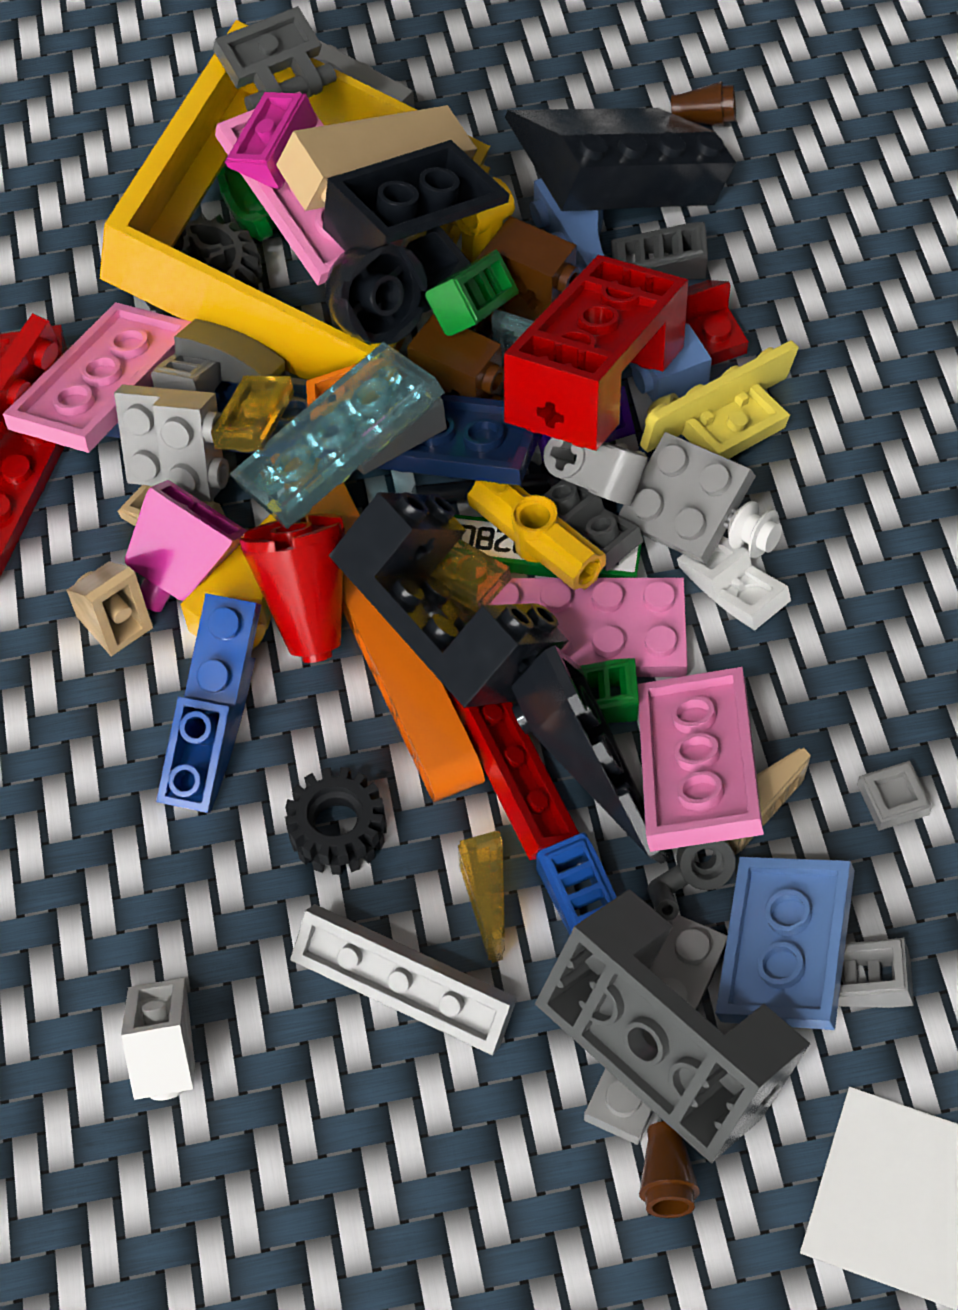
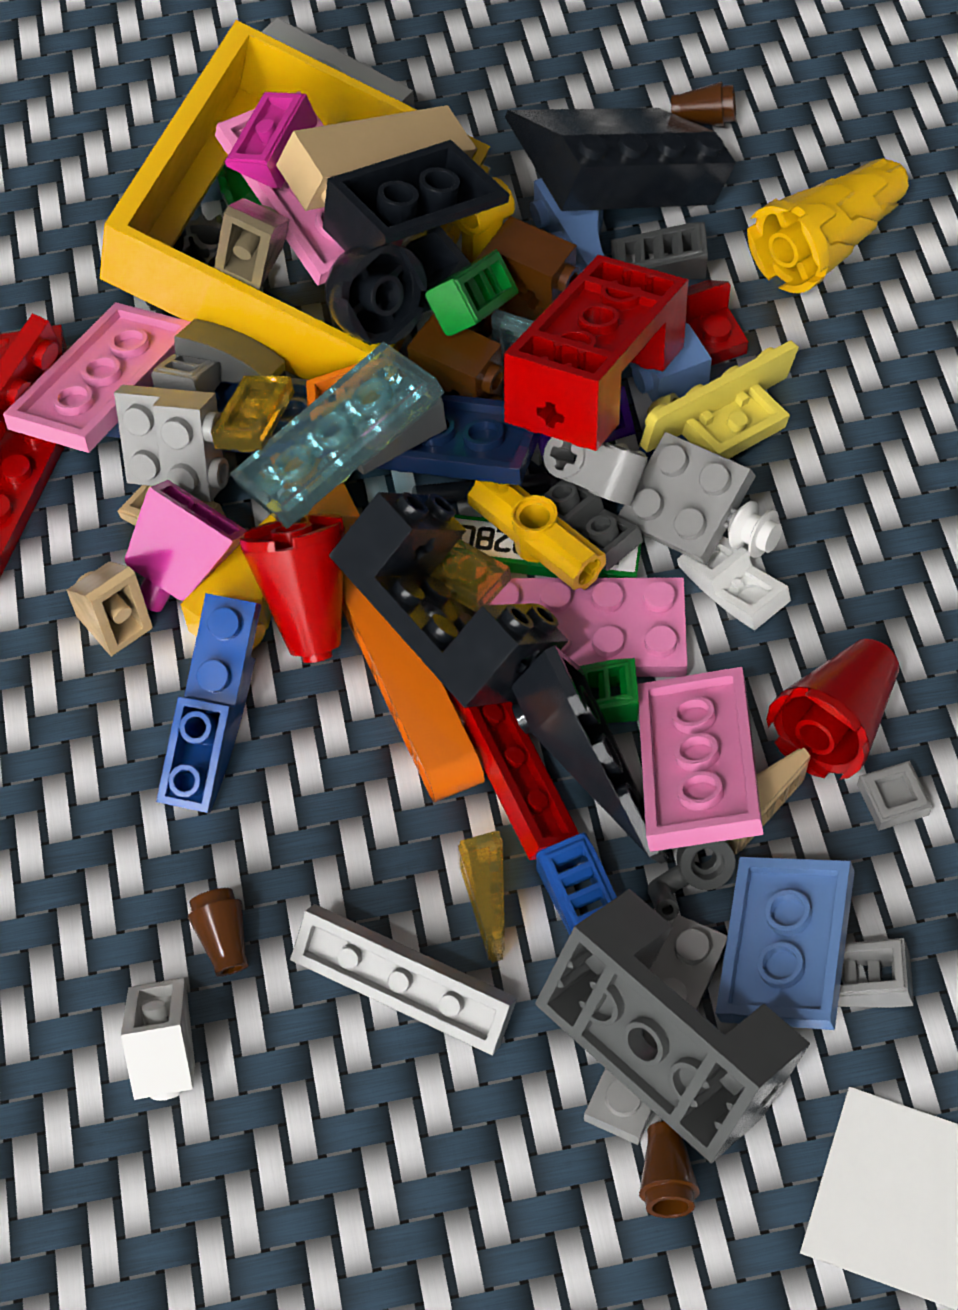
dark grey plate [213,6,336,111] -> none
black tyre [285,767,387,875] -> none
none -> reddish brown cone [188,888,249,976]
none -> dark tan slope [214,198,290,291]
none -> yellow cone [747,158,909,293]
none -> red cone [766,639,899,780]

